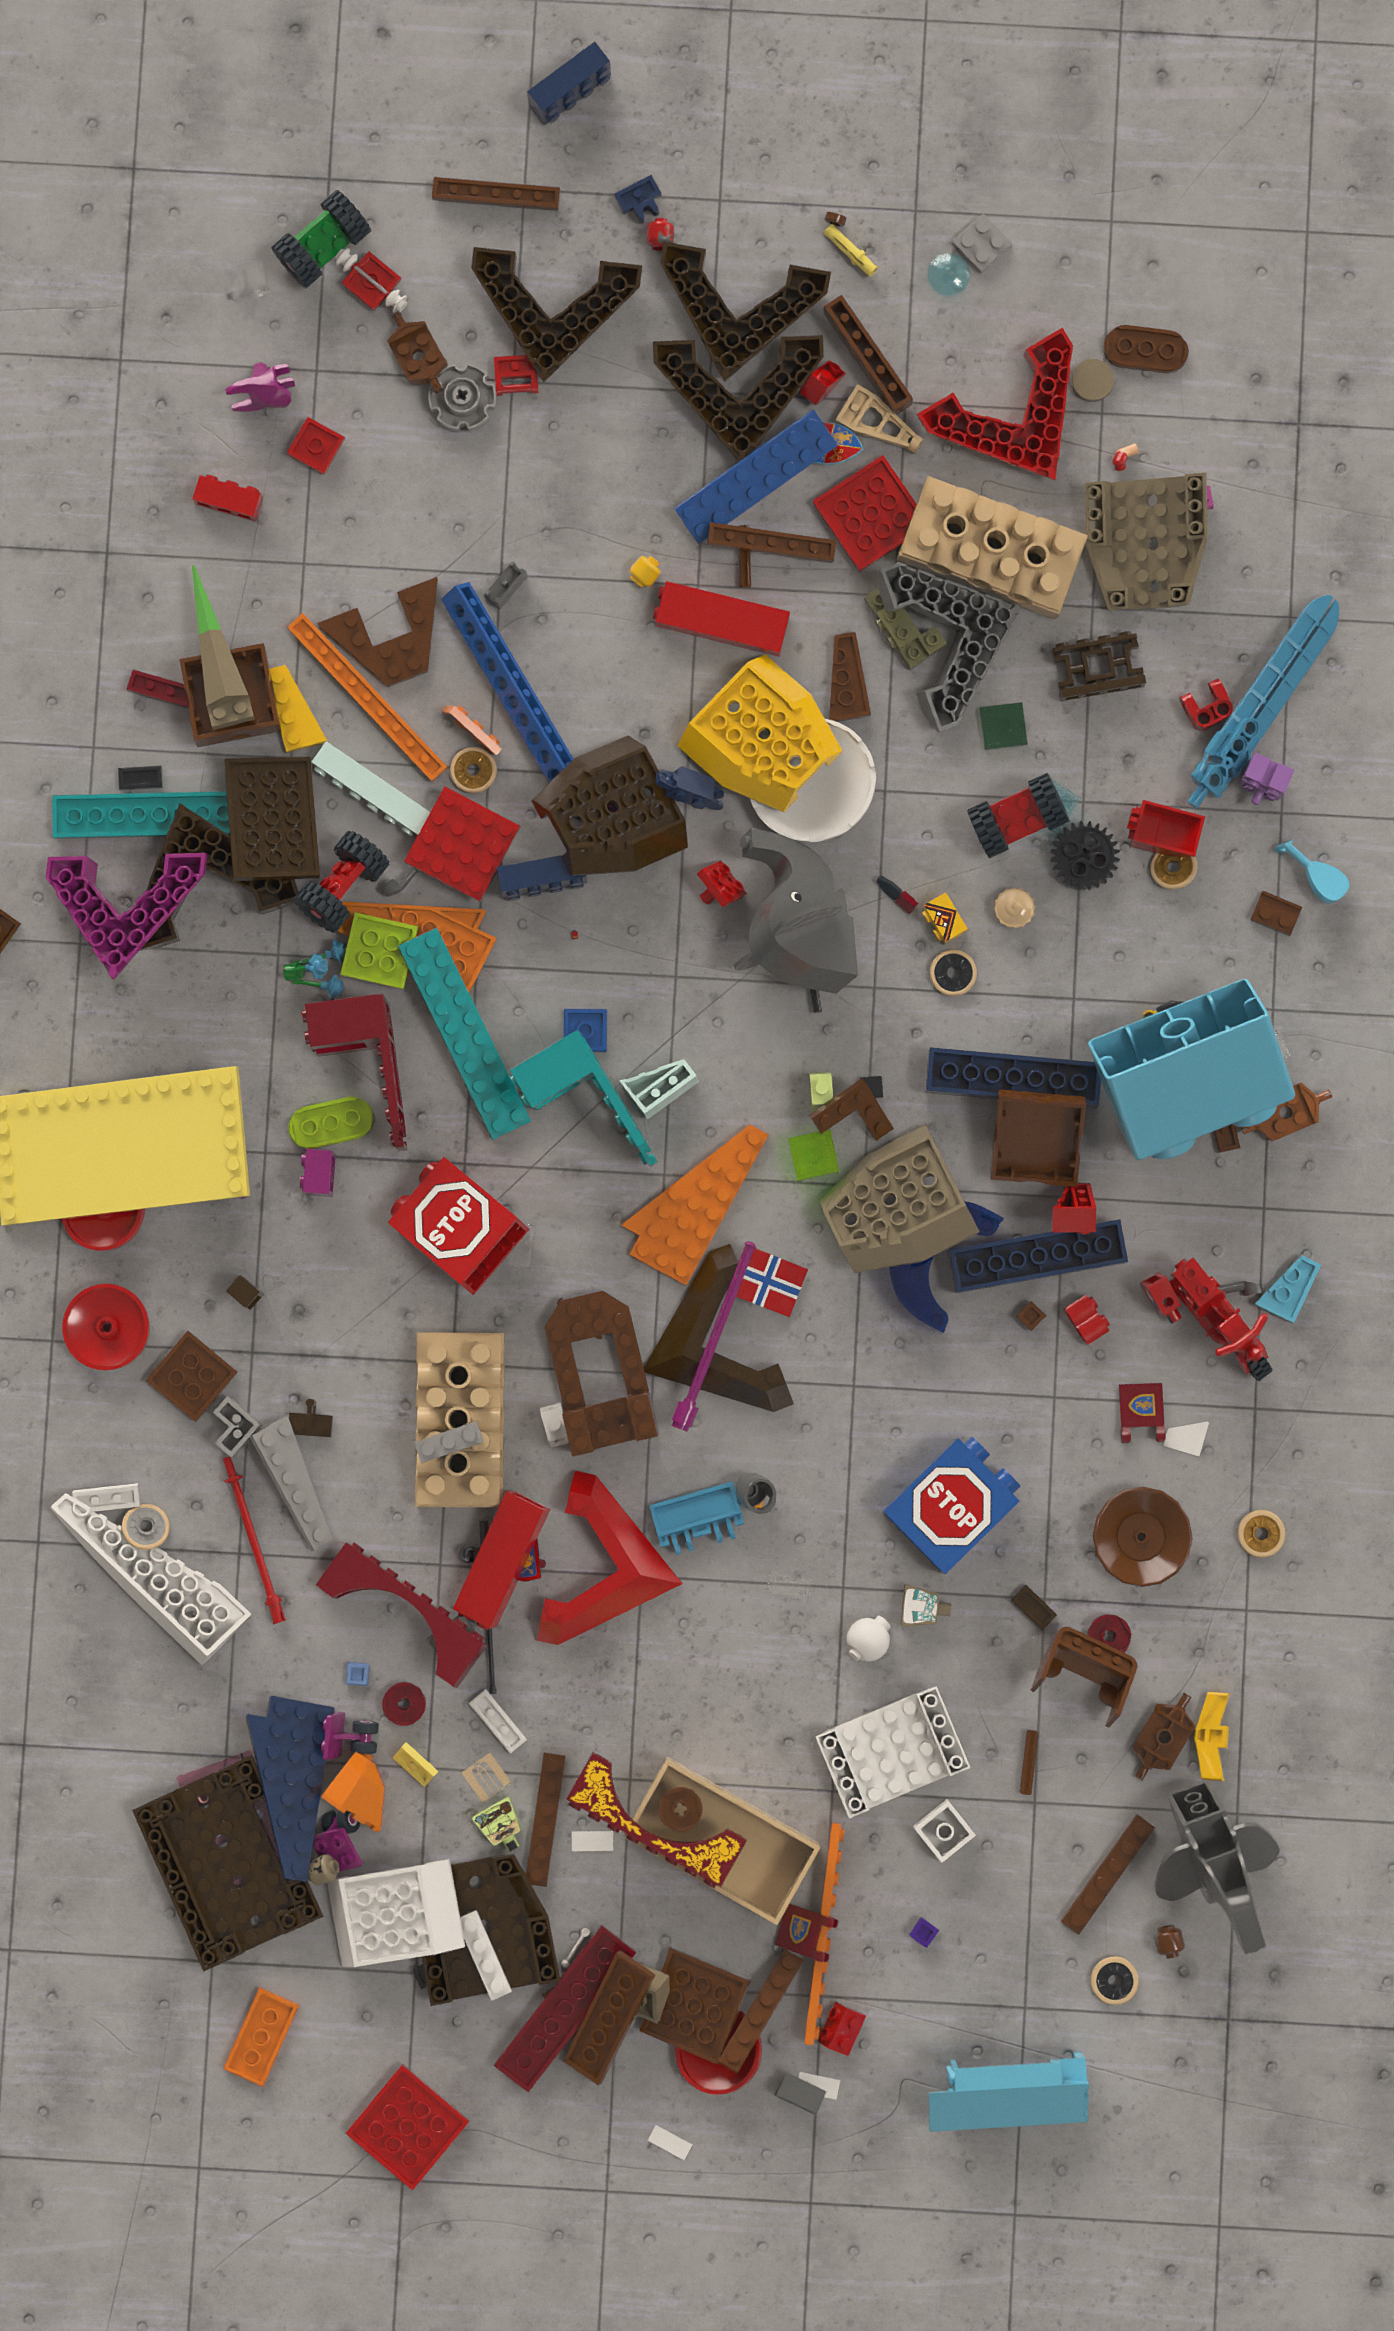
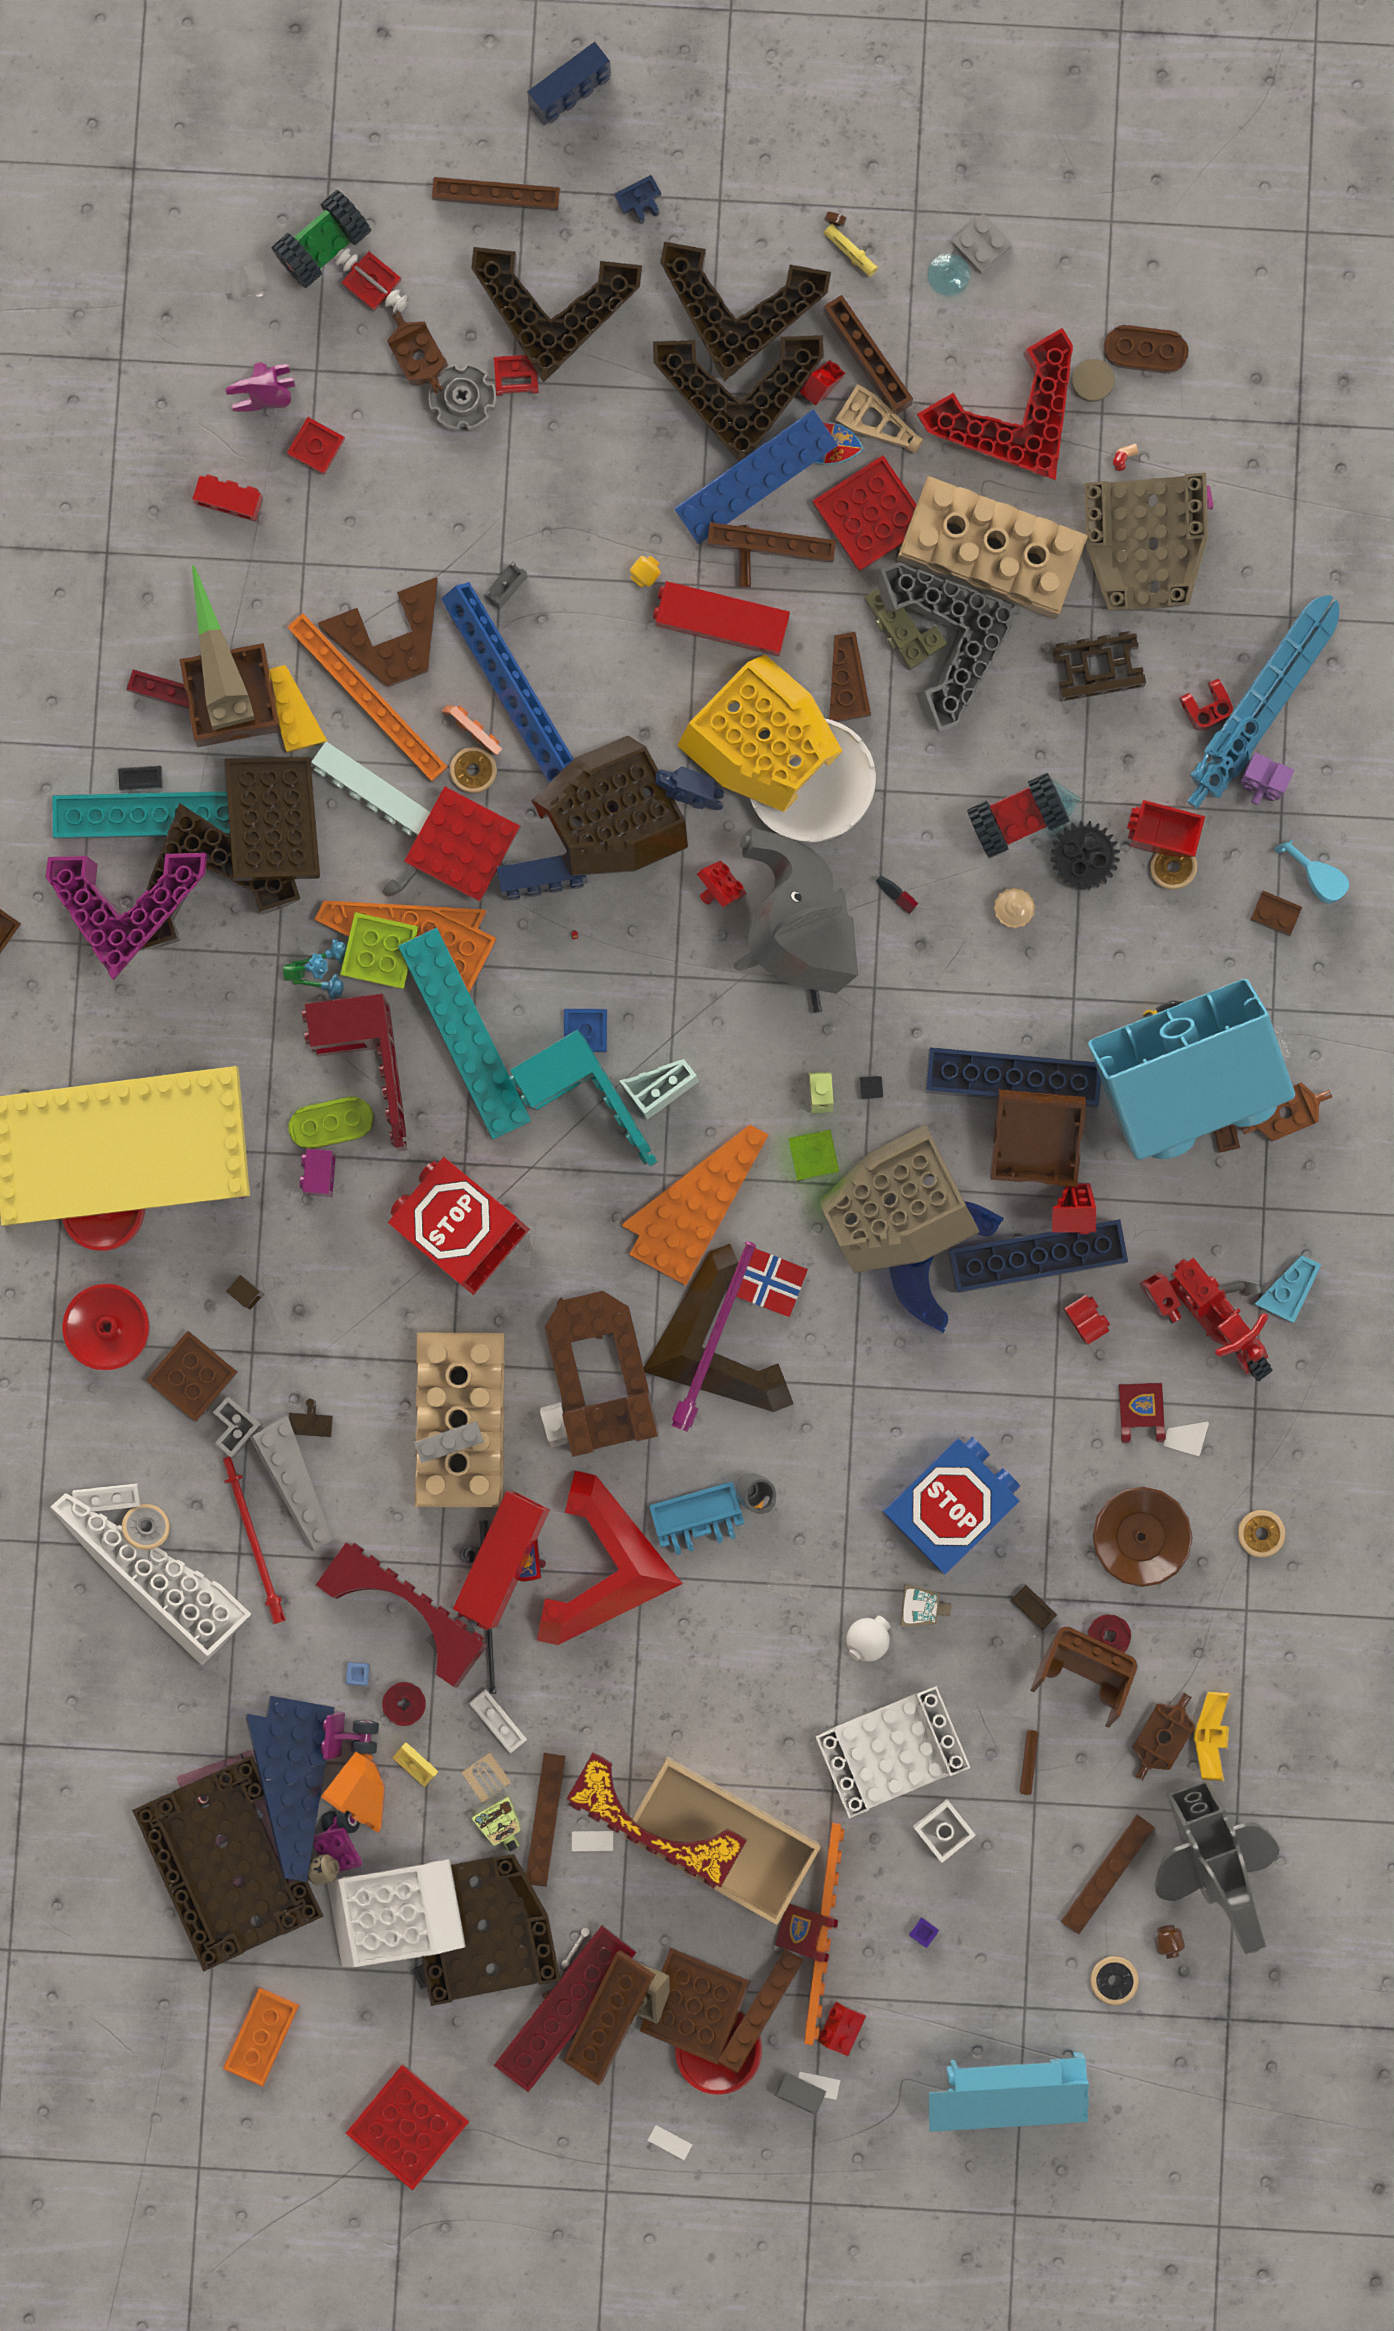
black plate [294,831,389,933] -> none
white plate [460,1910,512,2001] -> none
red head [647,218,674,251] -> none
reddish brown plate [658,1787,703,1832] -> none
reddish brown plate [809,1078,894,1141] -> none
yellow brick [922,892,968,945] -> none
black wheel [930,949,977,996] -> none
clear green tile [980,702,1028,750] -> none
reddish brown plate [1016,1301,1047,1331] -> none

